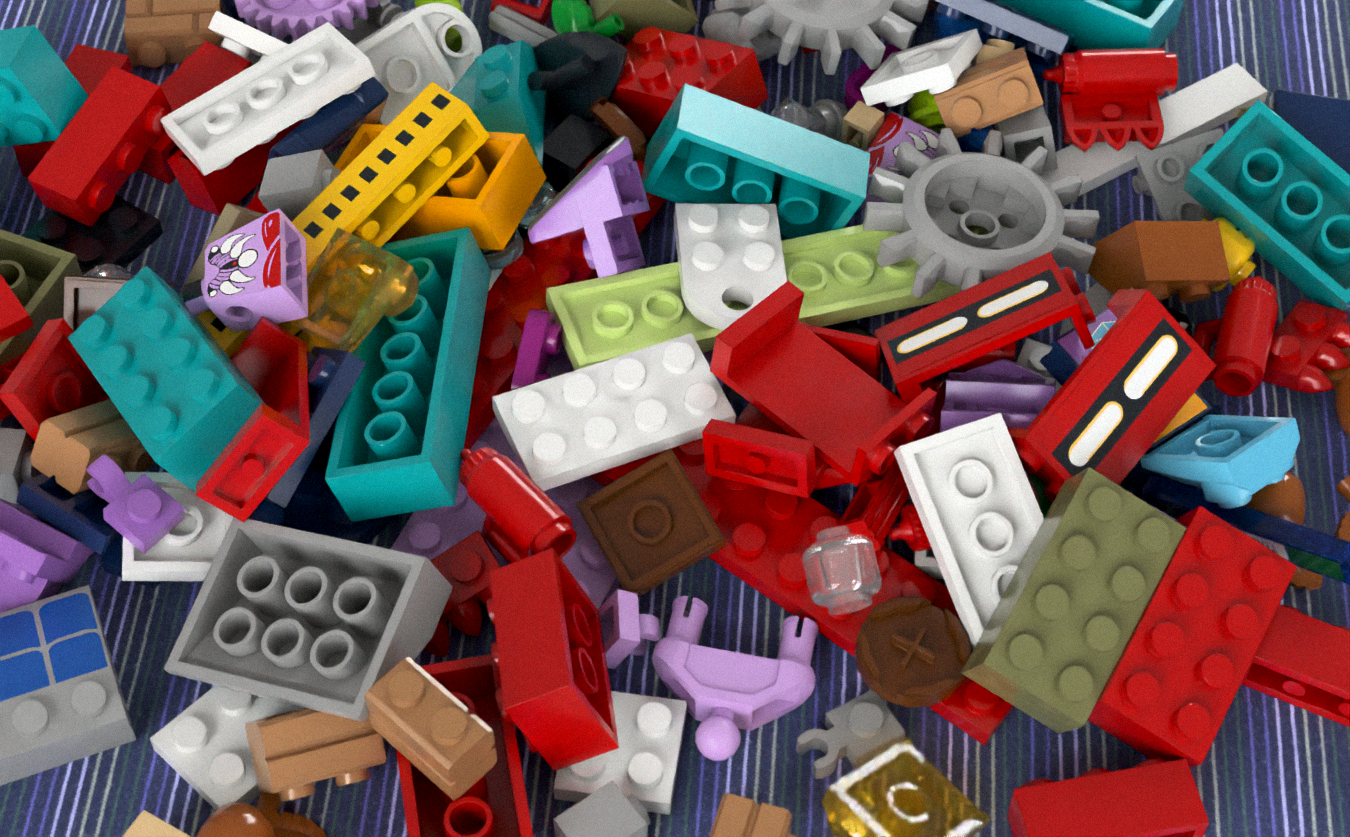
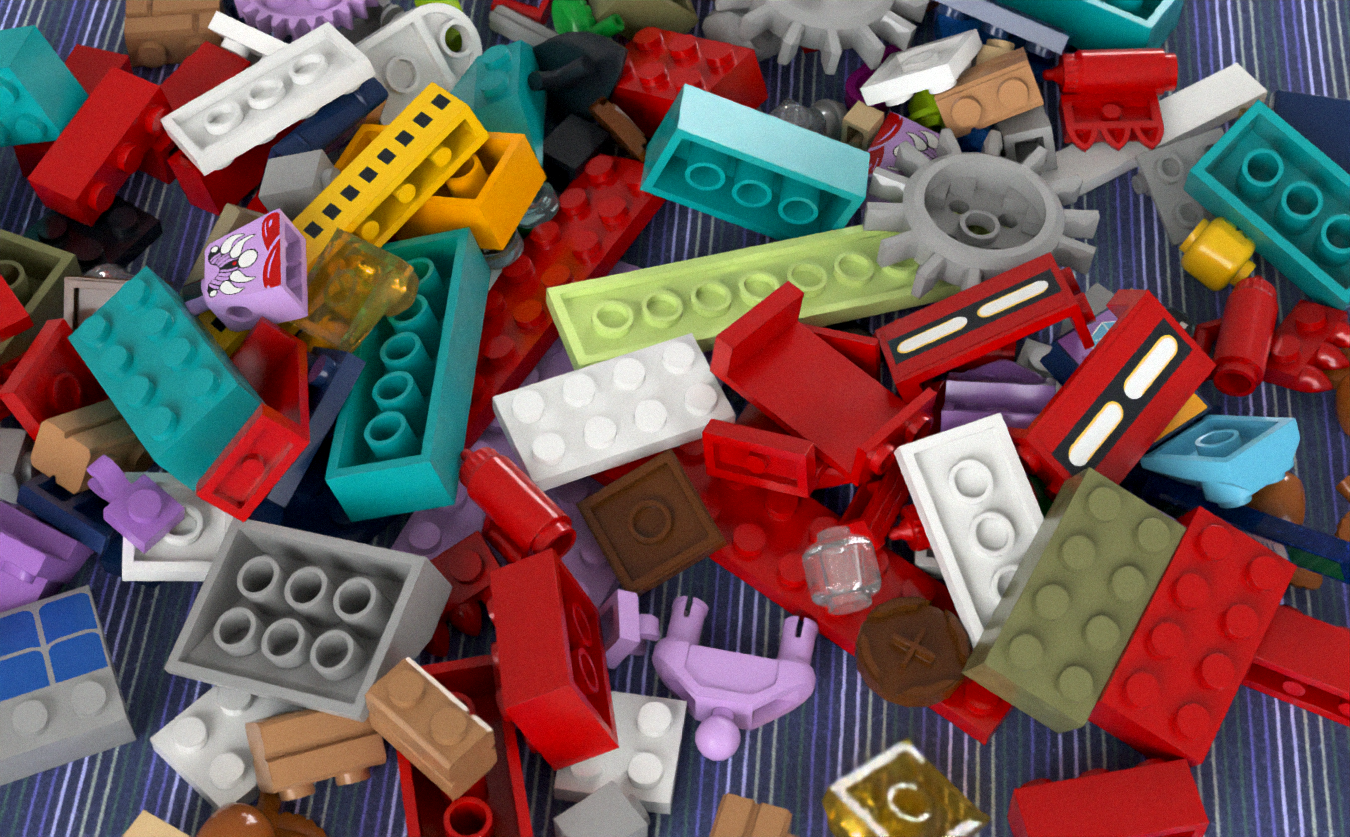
magenta plate [510,308,563,391] -> none
piece [528,135,650,279] -> none
white plate [673,203,787,330] -> none
light grey plate [796,690,906,779] -> none
dark orange slope [1088,221,1230,303] -> none

